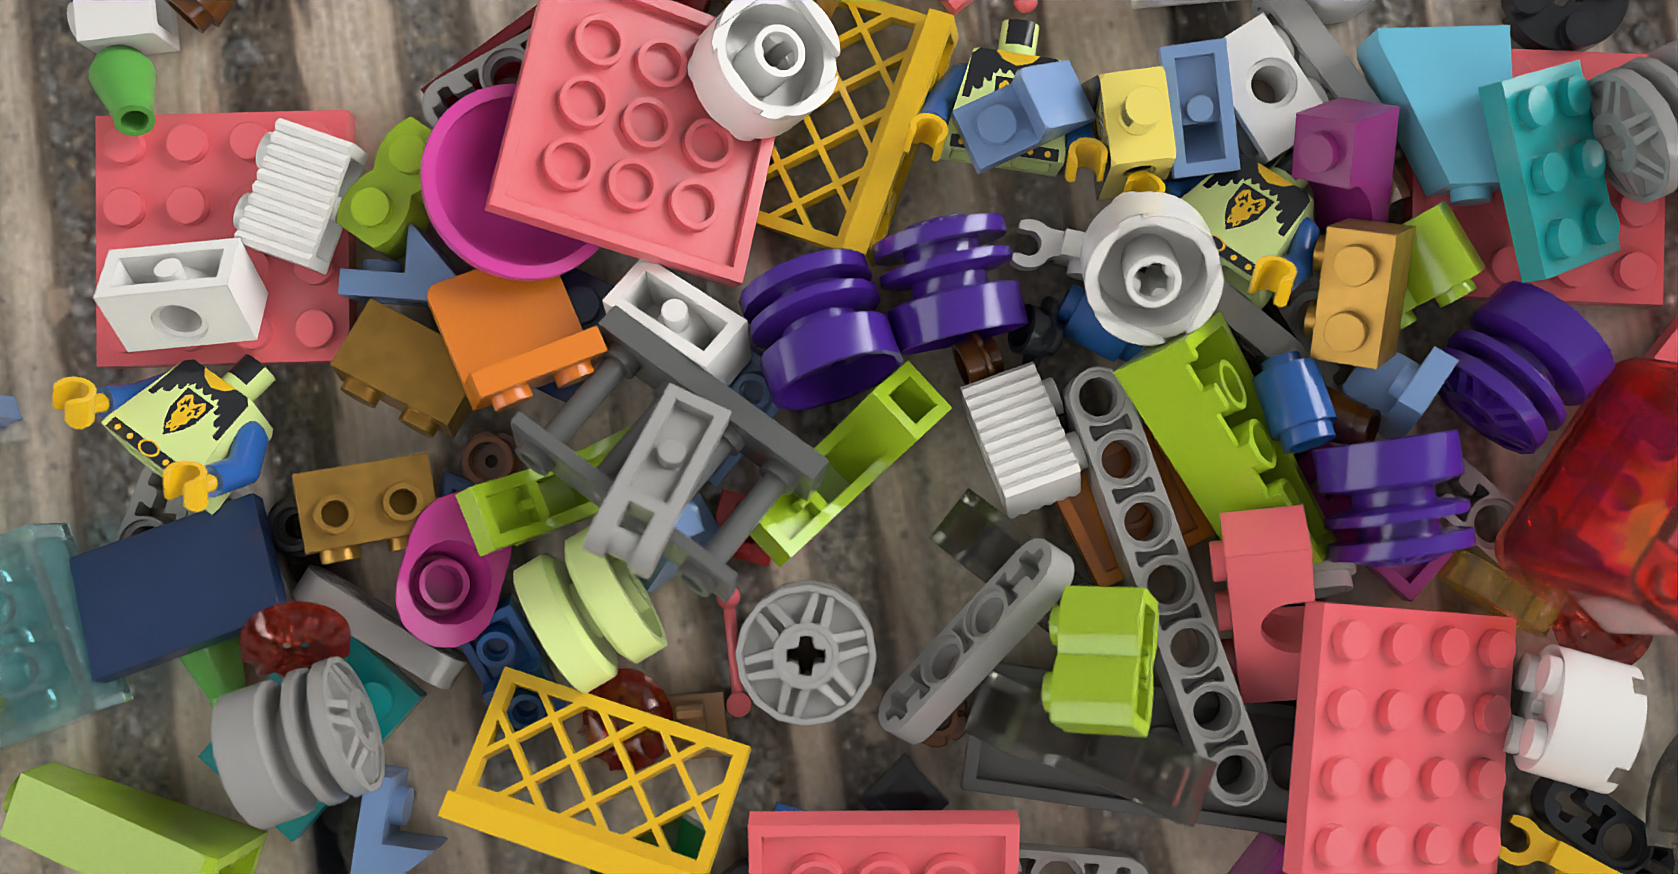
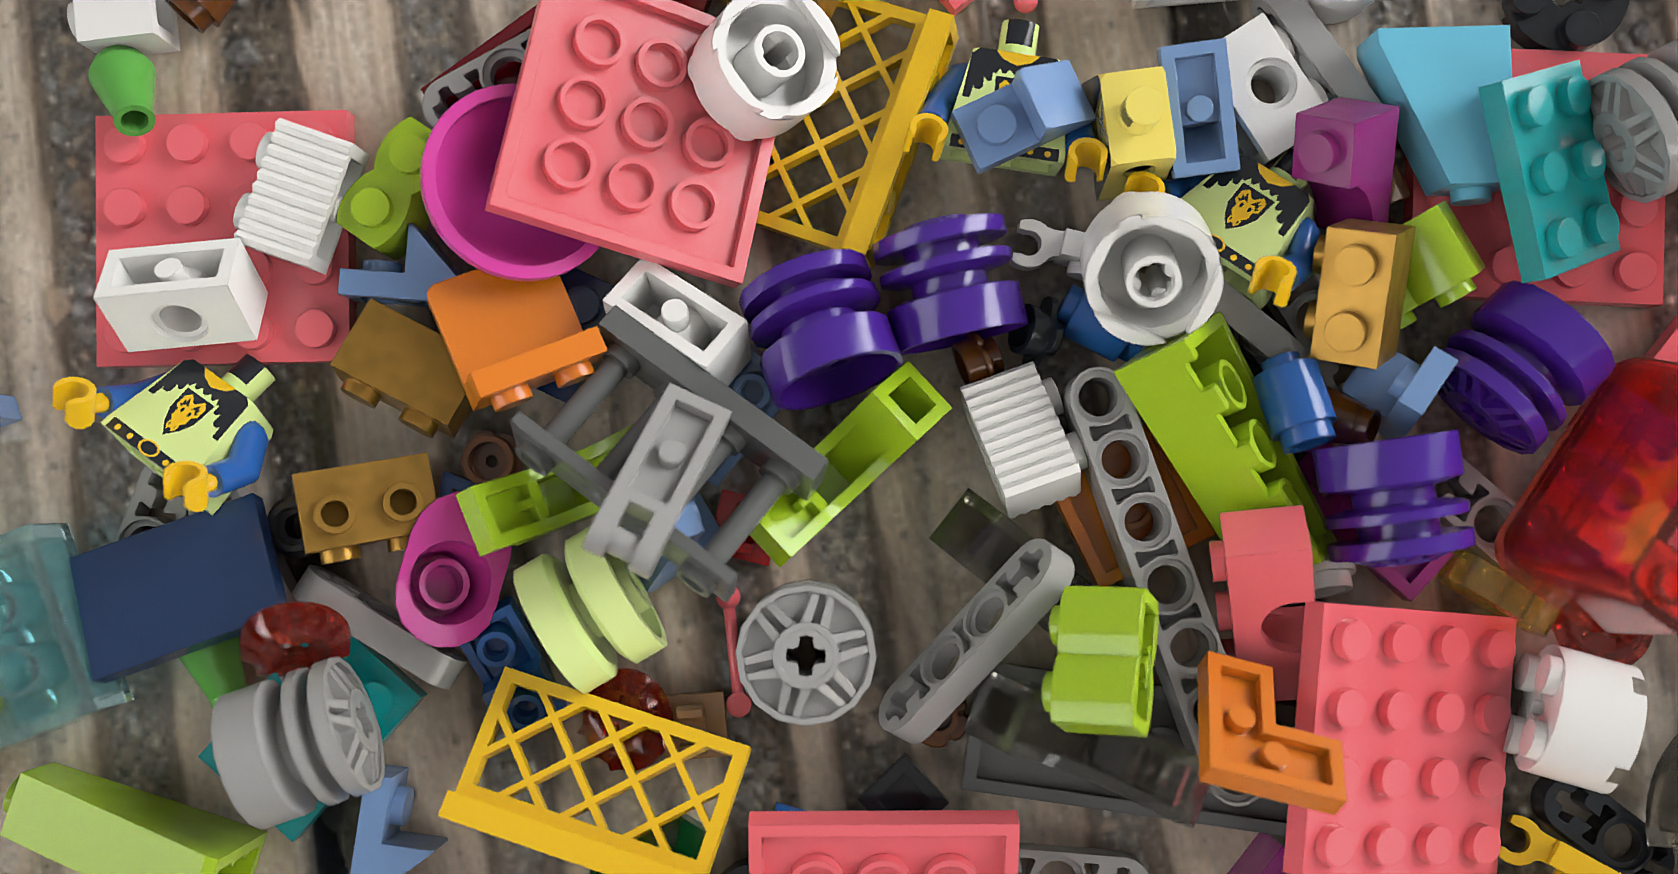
none -> orange plate [1198,651,1347,815]

